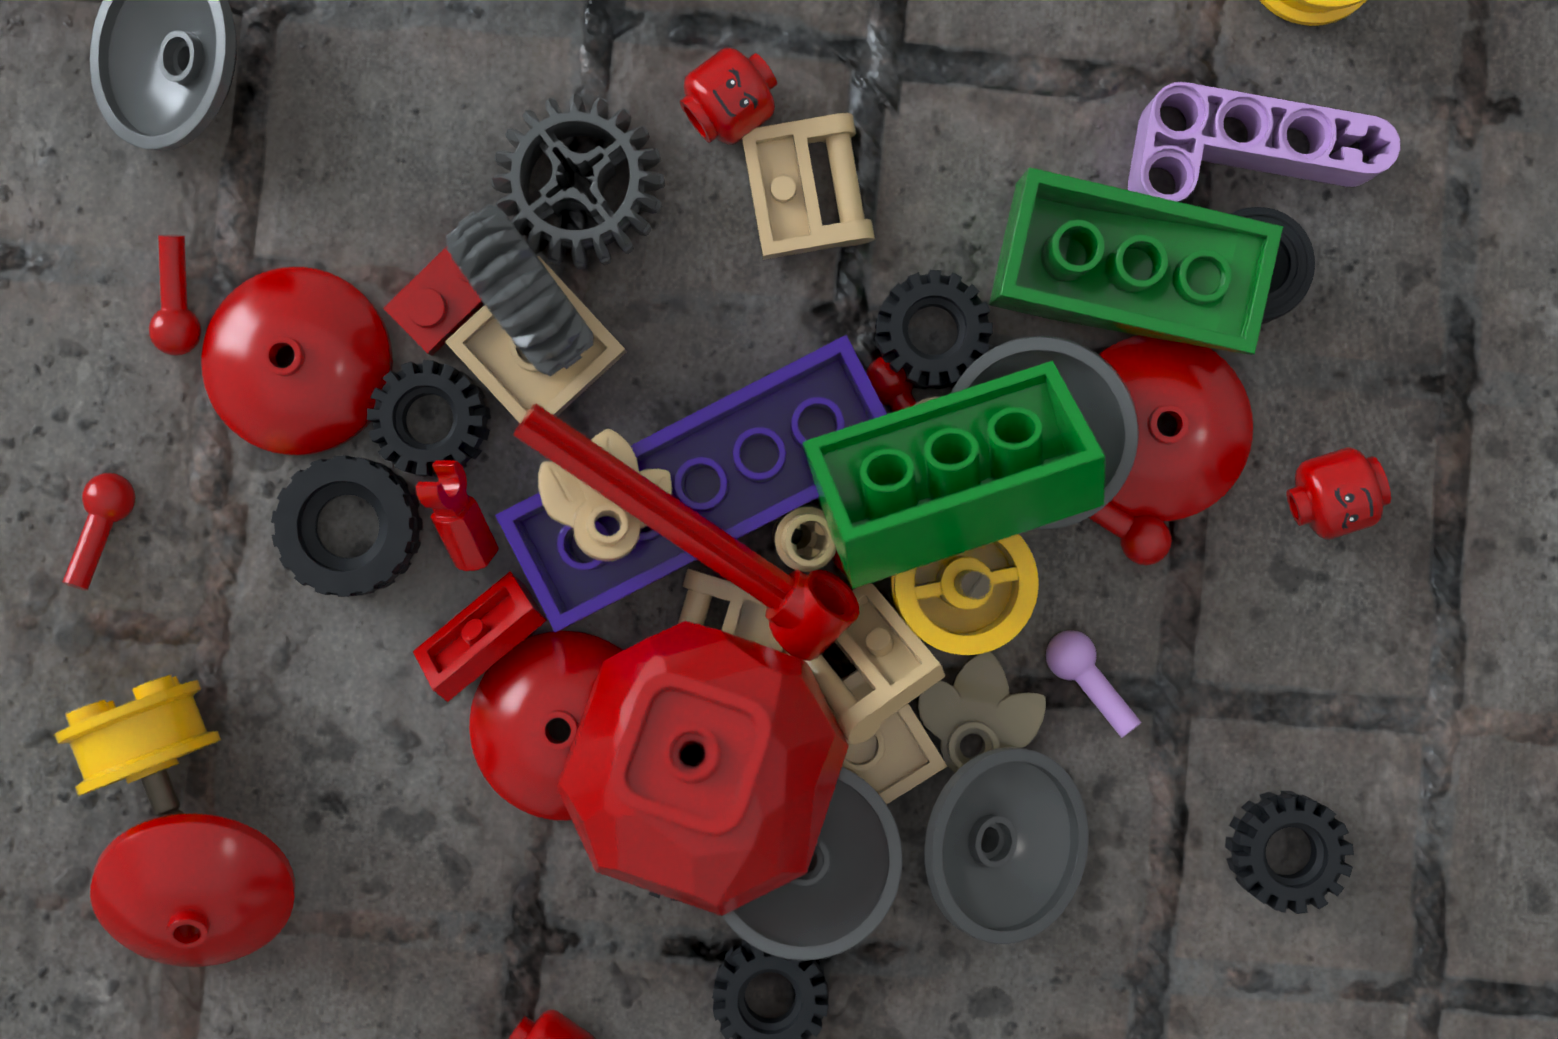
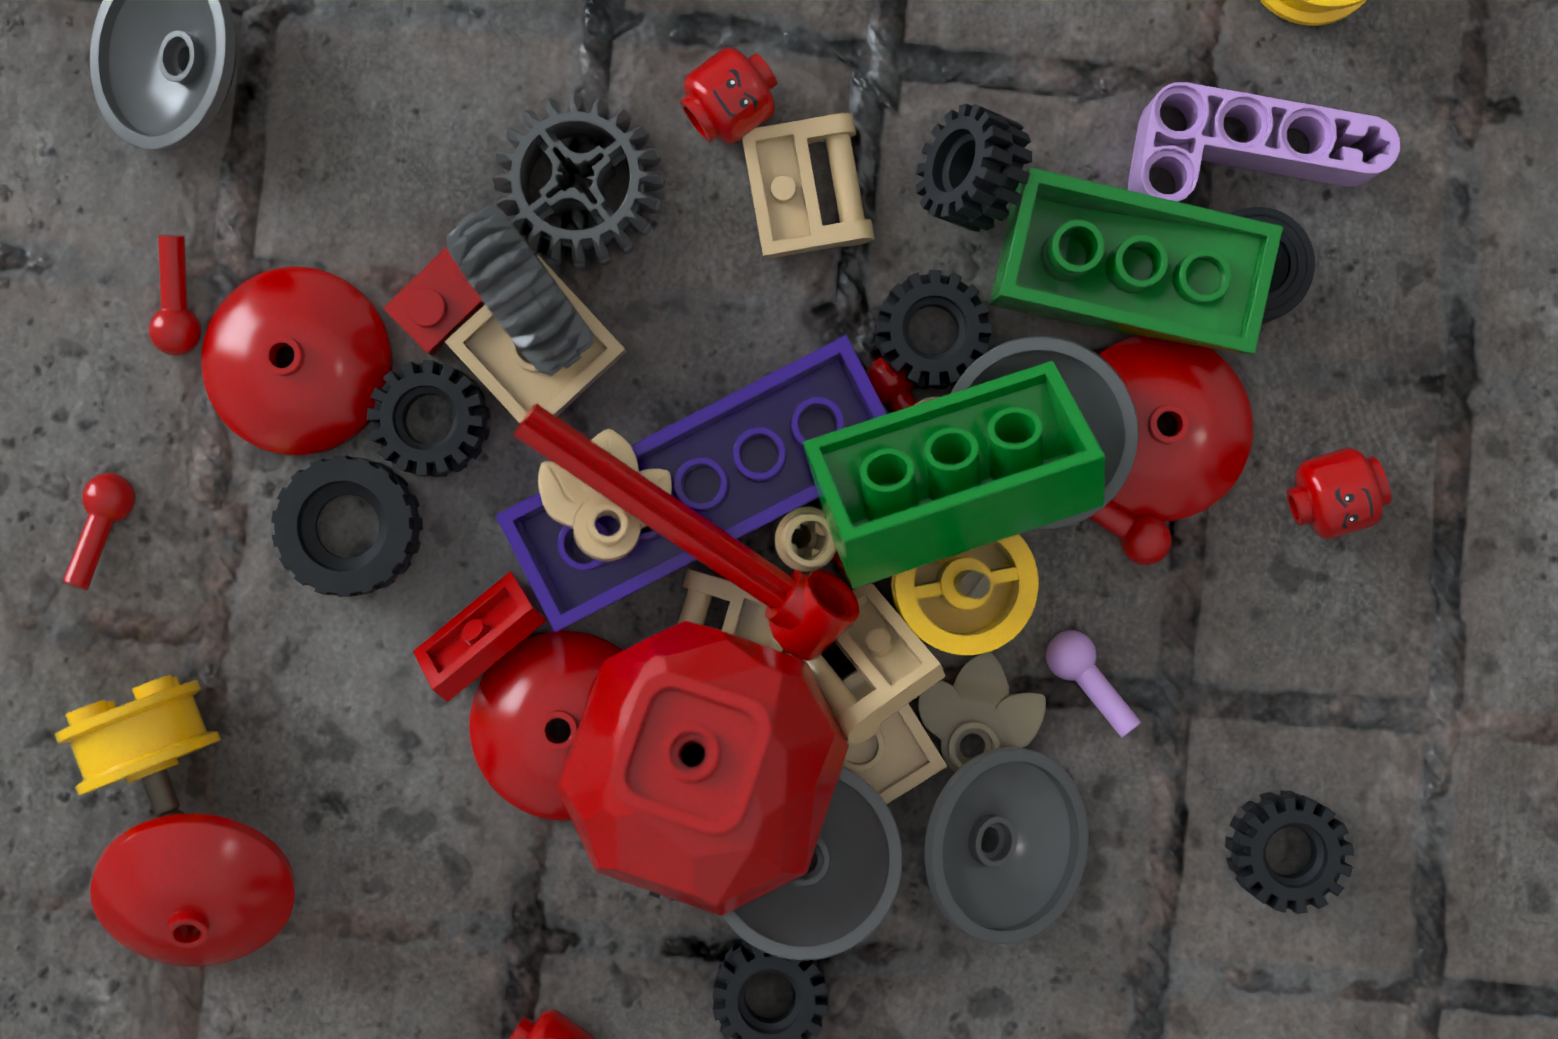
red bar [415,460,499,571] -> none
none -> black tyre [916,103,1032,232]

